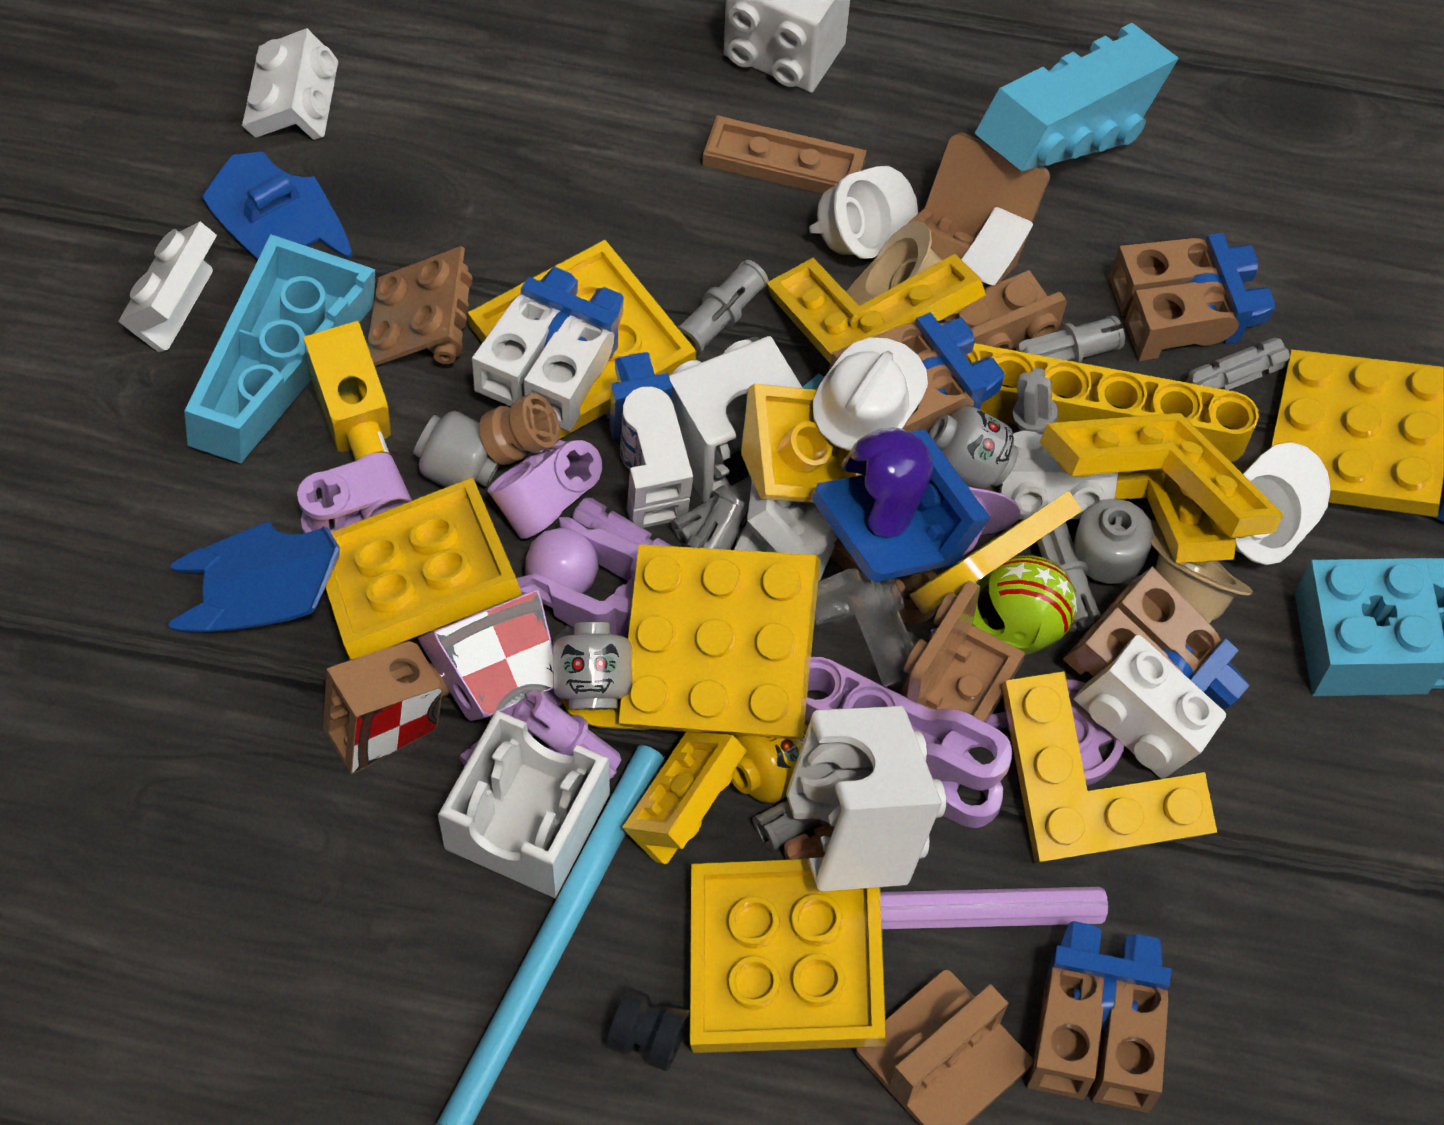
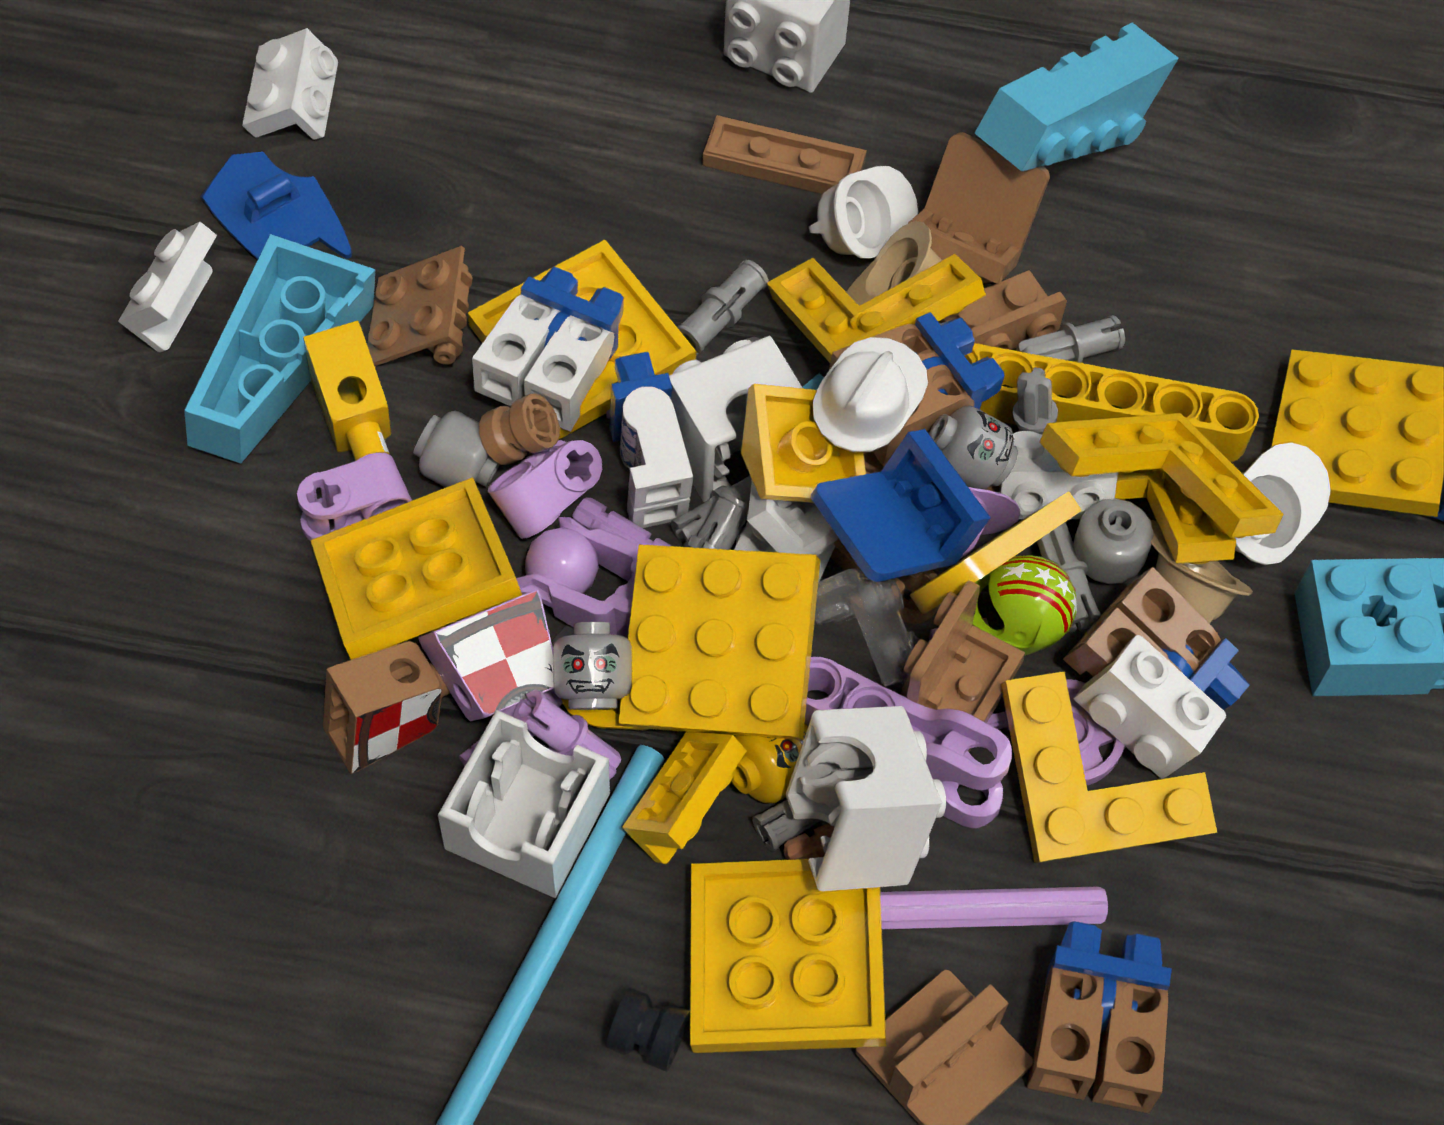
blue shield [169,521,340,632] -> none
dark purple hair [841,427,933,538] -> none
white sticker [961,207,1033,285] -> none
medium nougat hips [1108,233,1275,362] -> none
light grey axle [1186,338,1290,390] -> none

